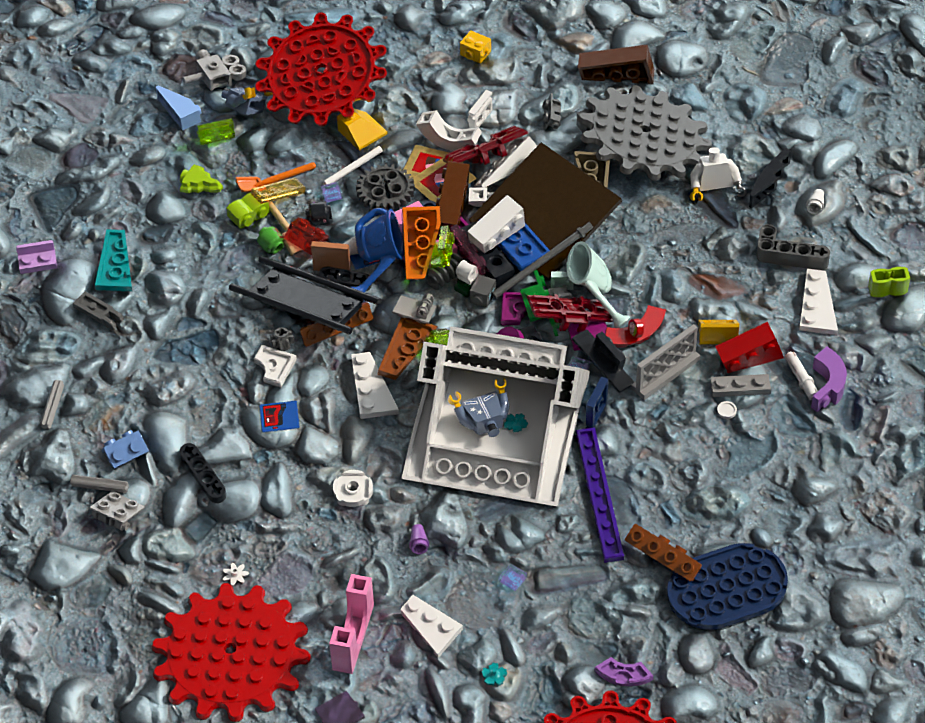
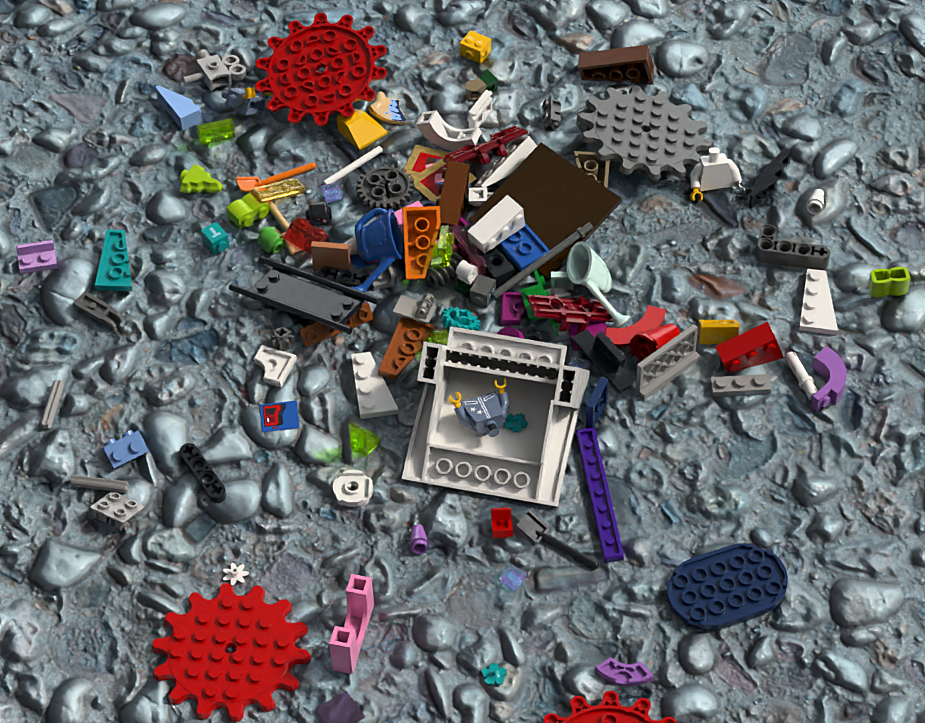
white wing [400,595,463,658] -> none
dark orange bracket [625,524,702,582] -> none
red tile [628,318,644,338] -> none
white piece [717,401,737,419] -> none
none -> teal brick [201,222,230,255]
none -> clear neon green bracket [349,422,381,457]
none -> tan arm [368,92,407,125]
none -> light grey bracket [368,265,397,291]
none -> teal gear [439,307,481,331]
none -> leg [466,69,498,101]
none -> red bracket [491,507,513,539]
none -> black piece [516,510,599,569]
none -> red cone [630,323,680,368]

